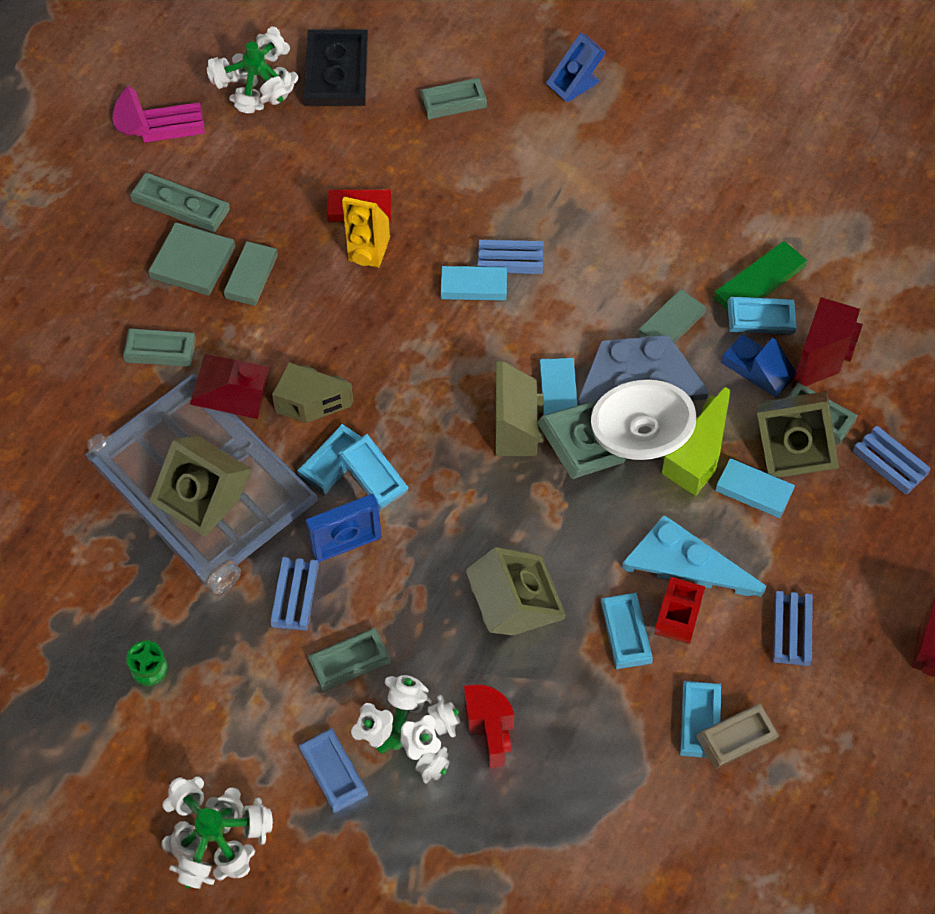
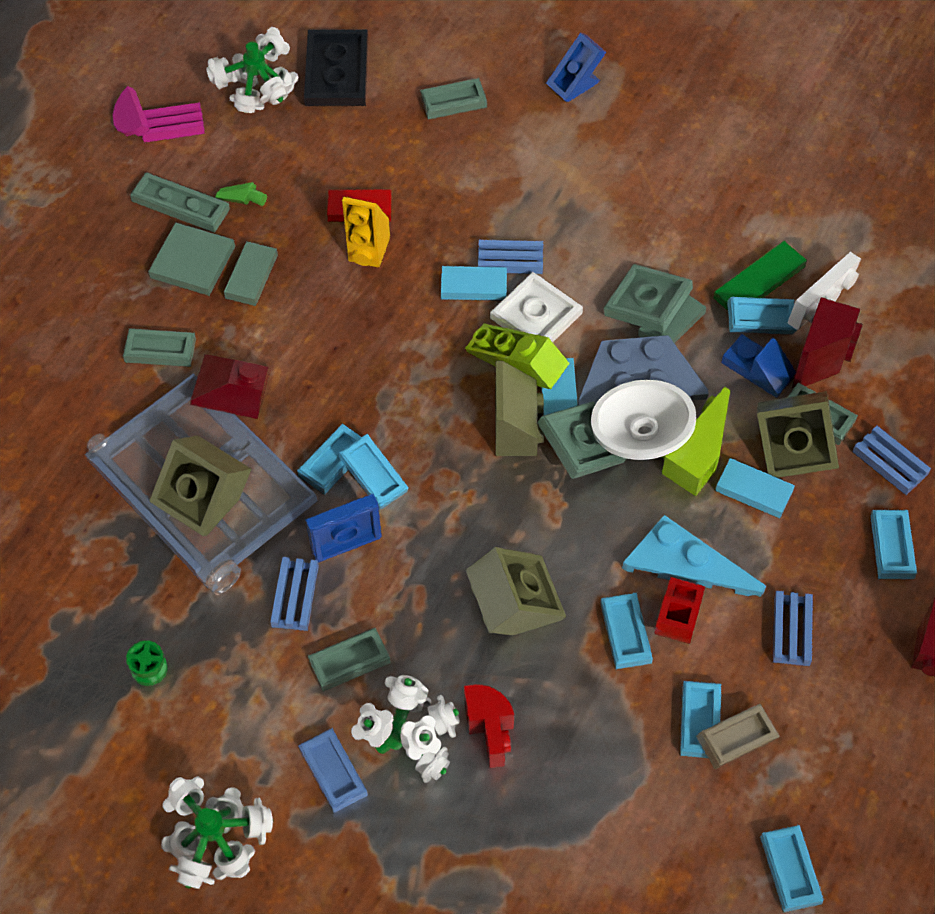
olive slope [272,362,354,423] -> none
none -> bright green bar [215,182,267,206]
none -> lime slope [465,323,569,389]
none -> white tile [490,272,583,342]
none -> sand green tile [604,264,693,333]
none -> medium azure tile [760,825,824,912]
none -> white plate [787,252,861,330]
none -> medium azure tile [870,510,917,579]

